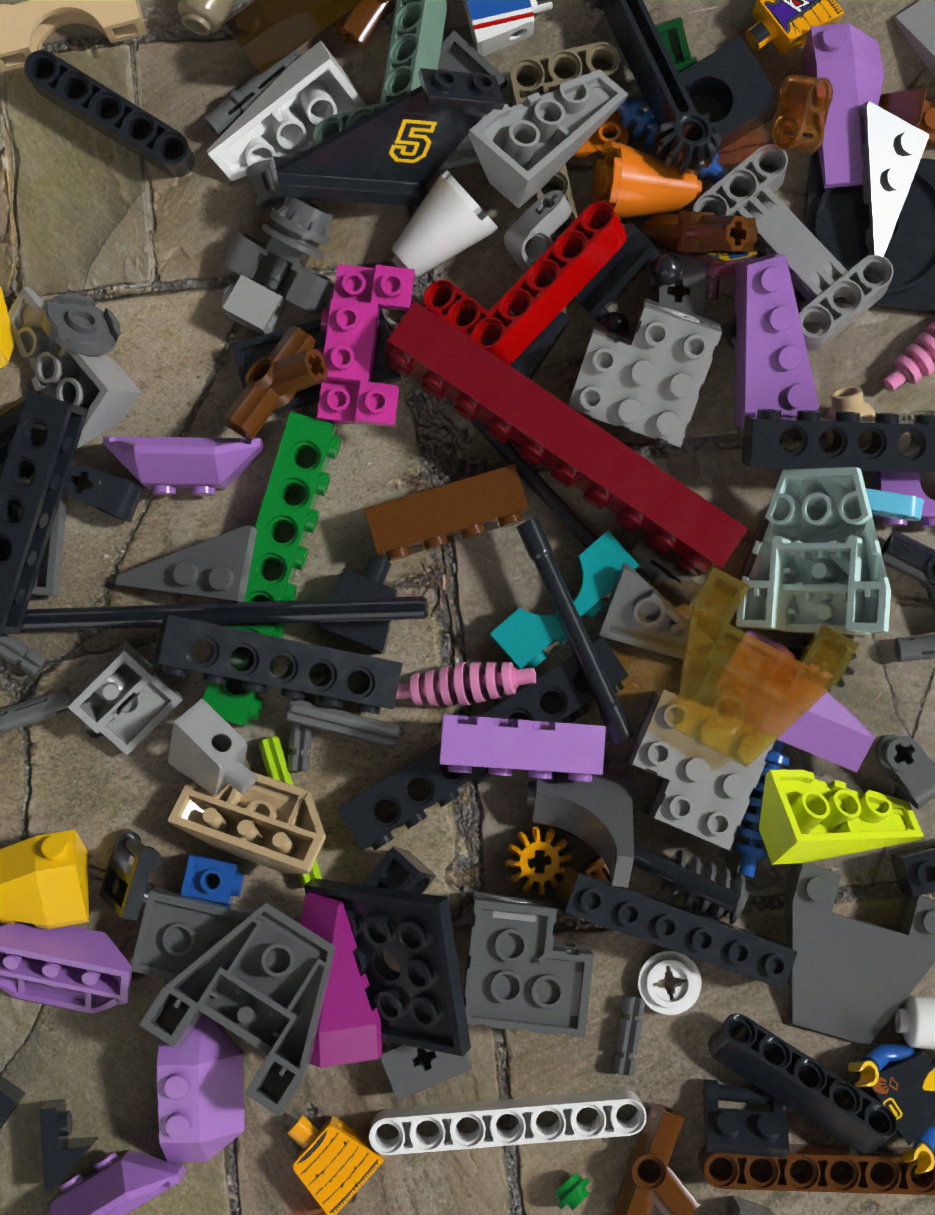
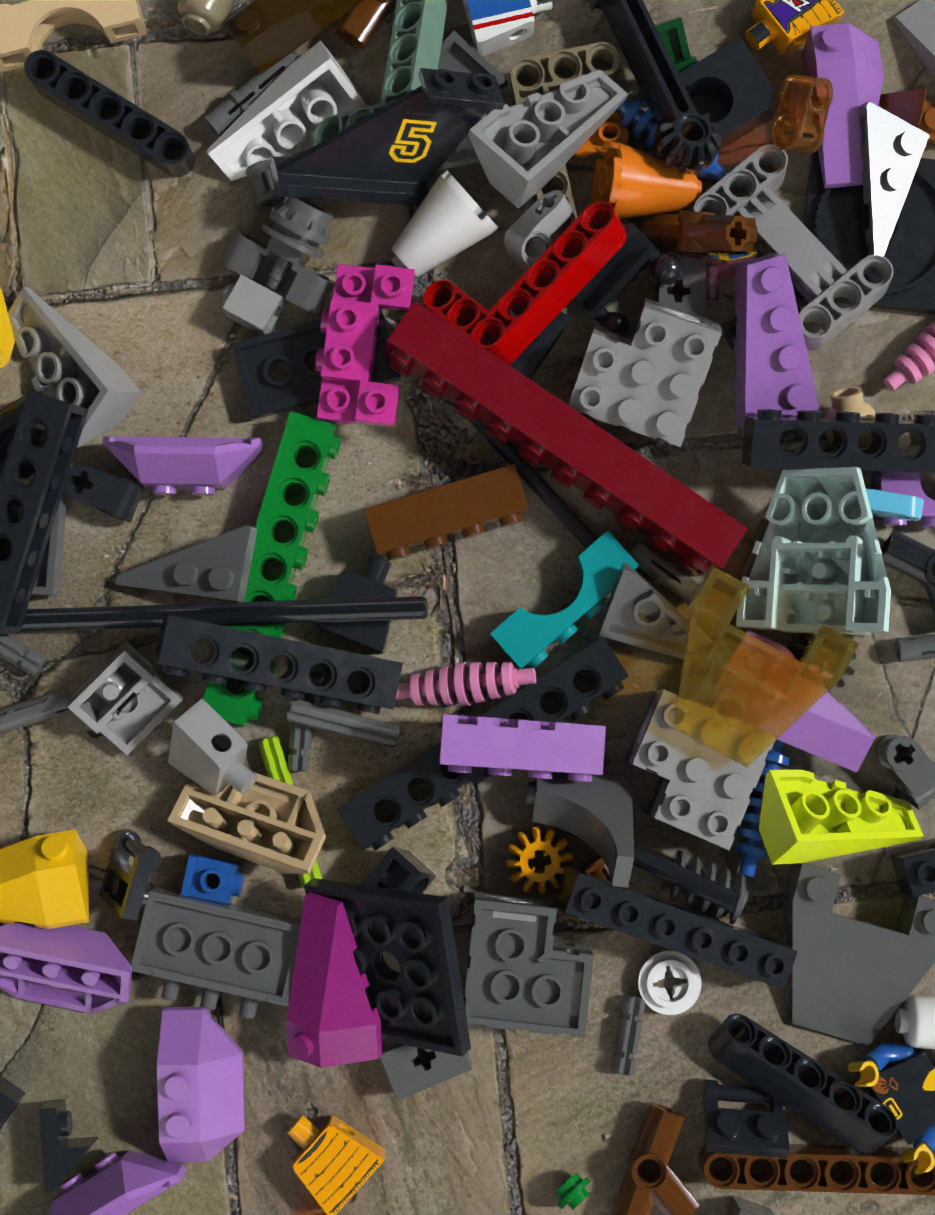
dark grey tile [41,294,121,356] -> none
dark grey wedge [139,903,336,1117] -> none
reddish brown piece [223,326,328,440] -> none
white beam [369,1090,647,1155] -> none
black piece [516,517,636,745] -> none

